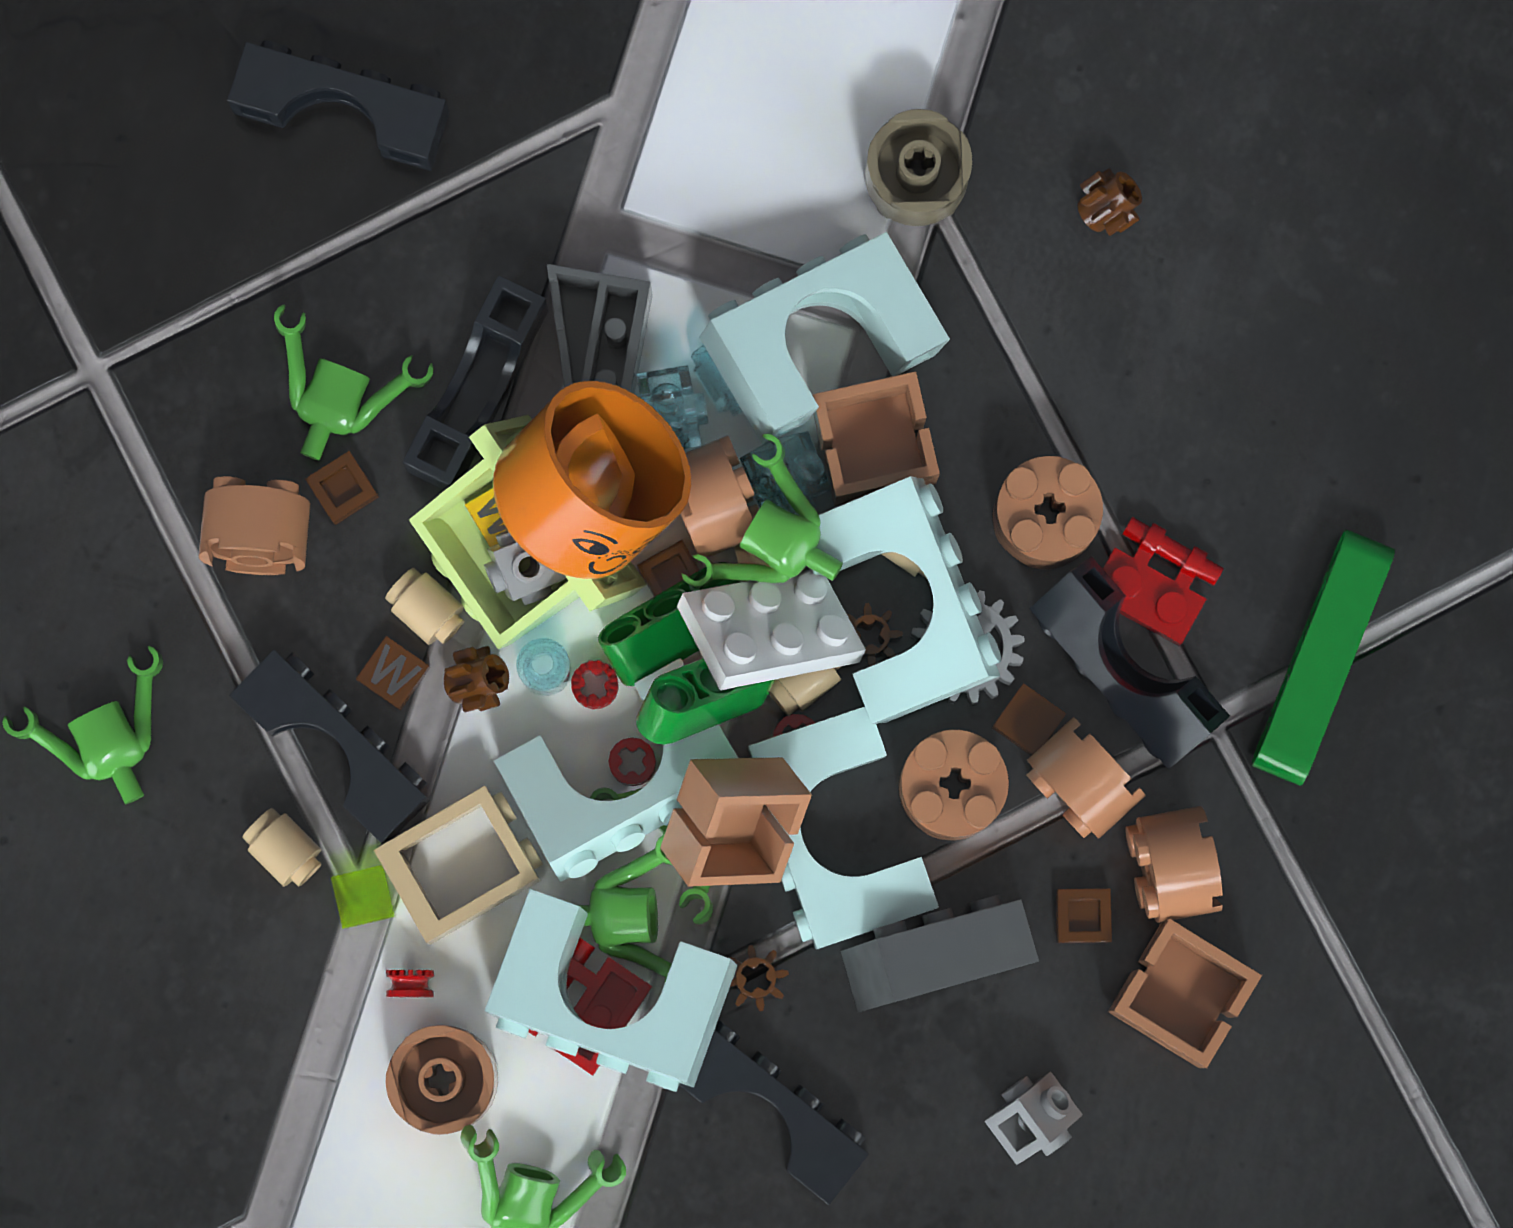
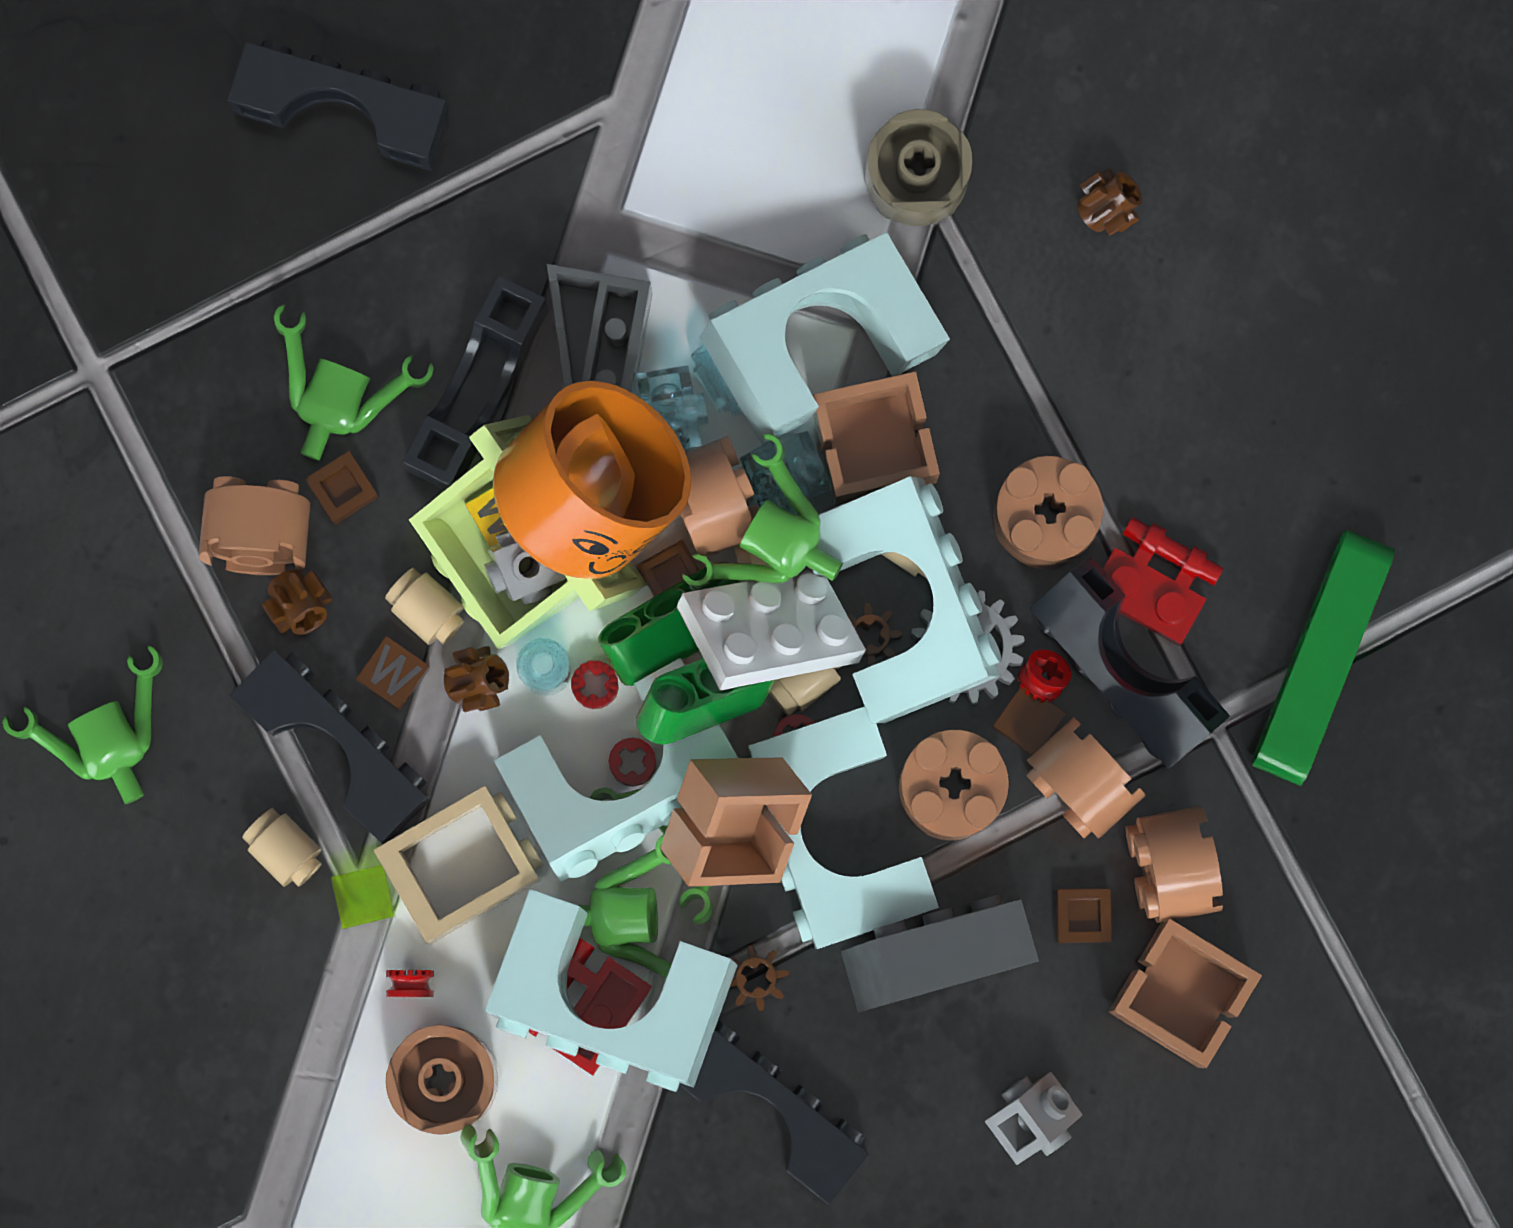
none -> reddish brown gear [262,569,332,635]
none -> red bush [1017,649,1072,703]

